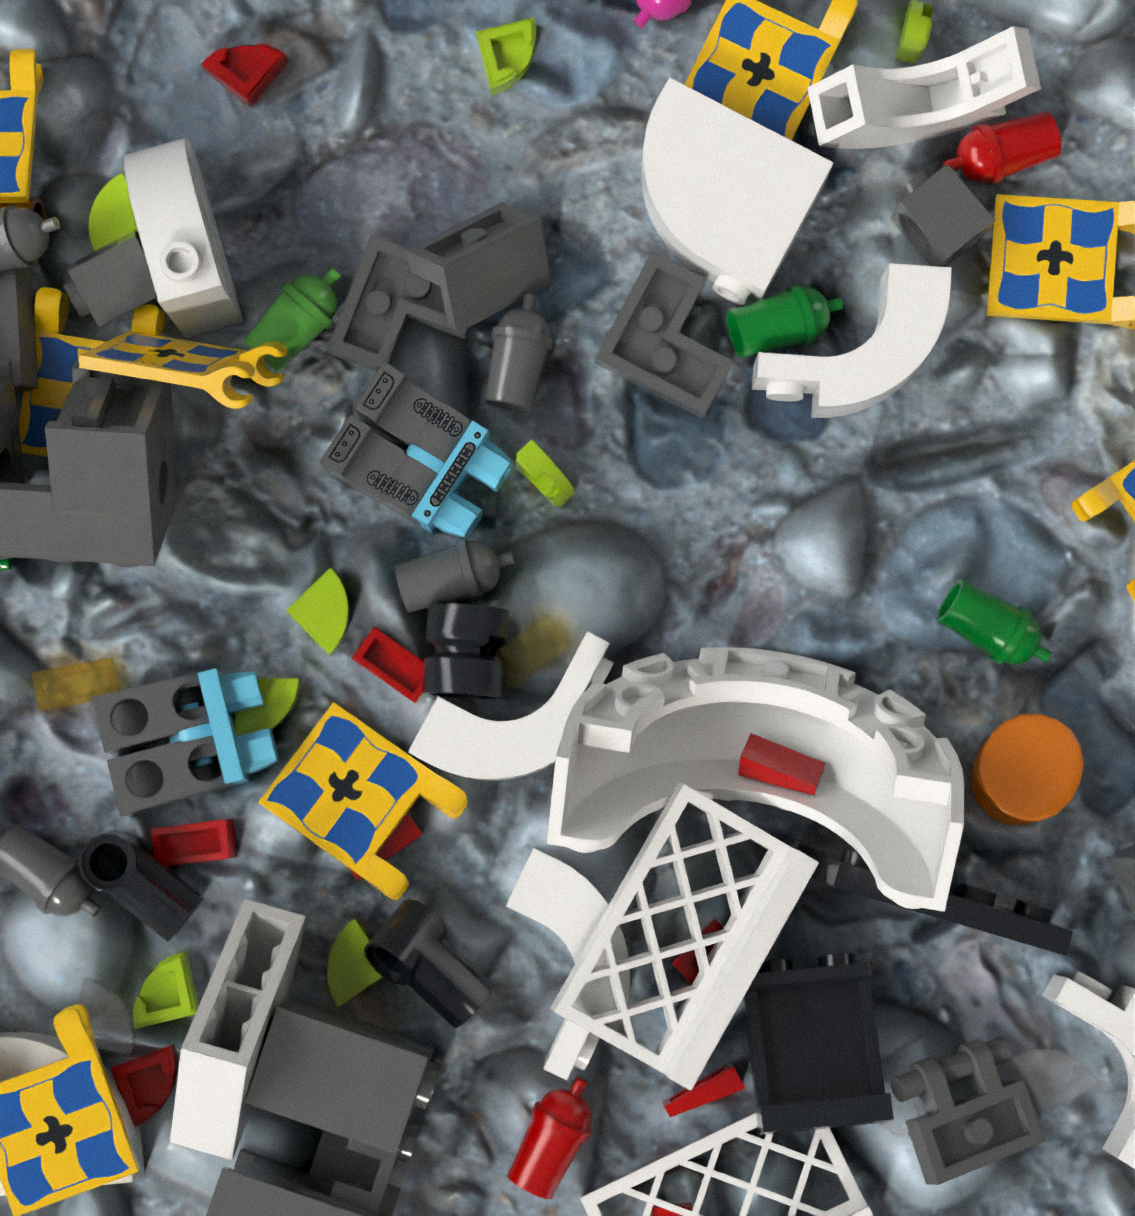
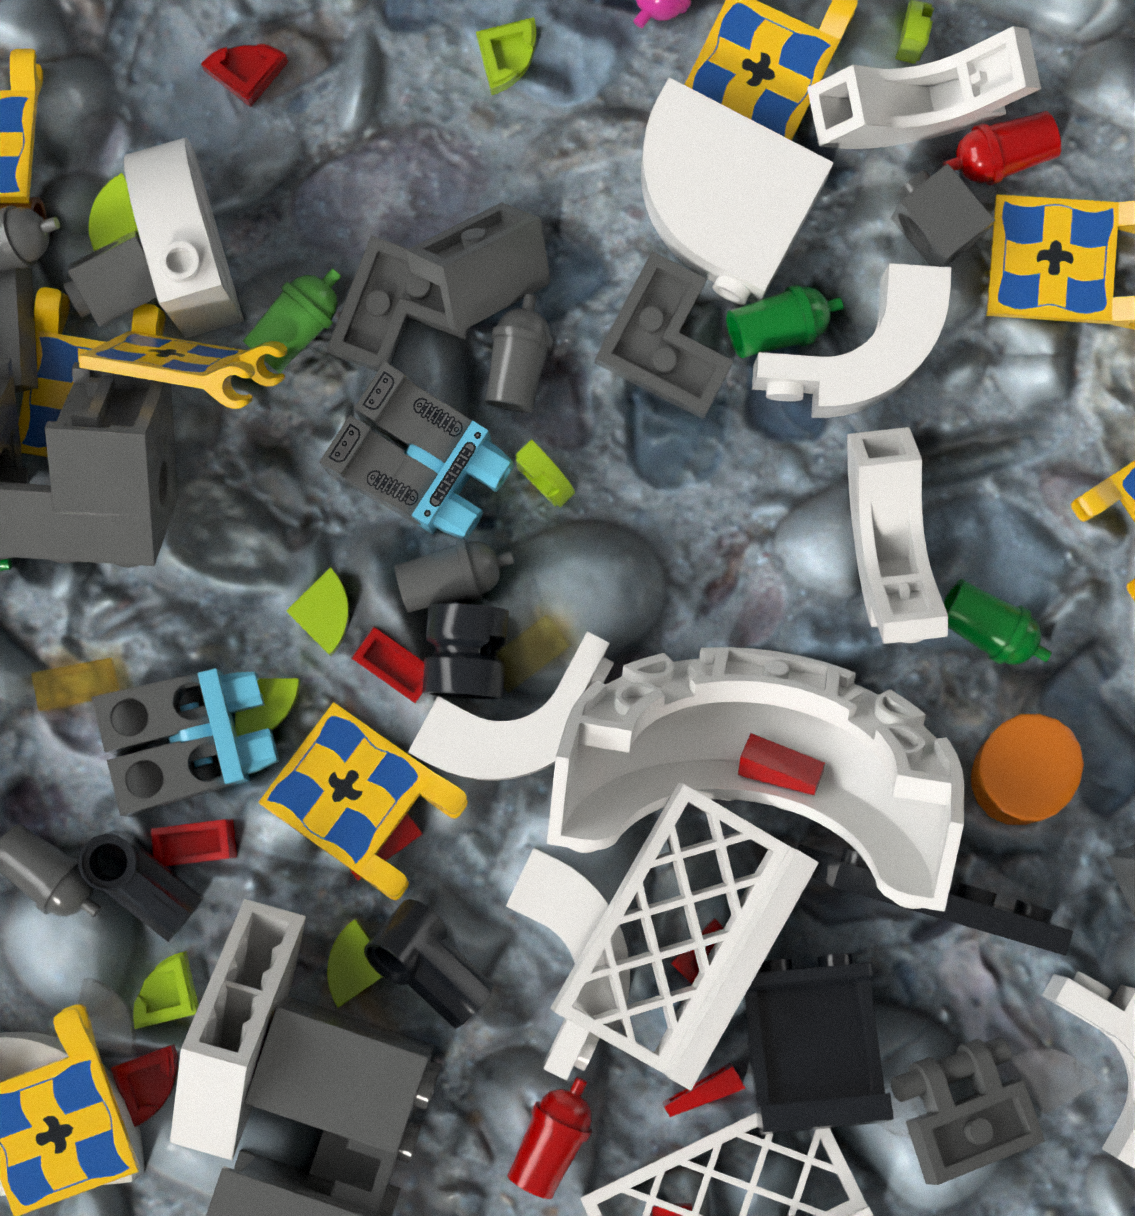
none -> white arch [847,427,948,644]

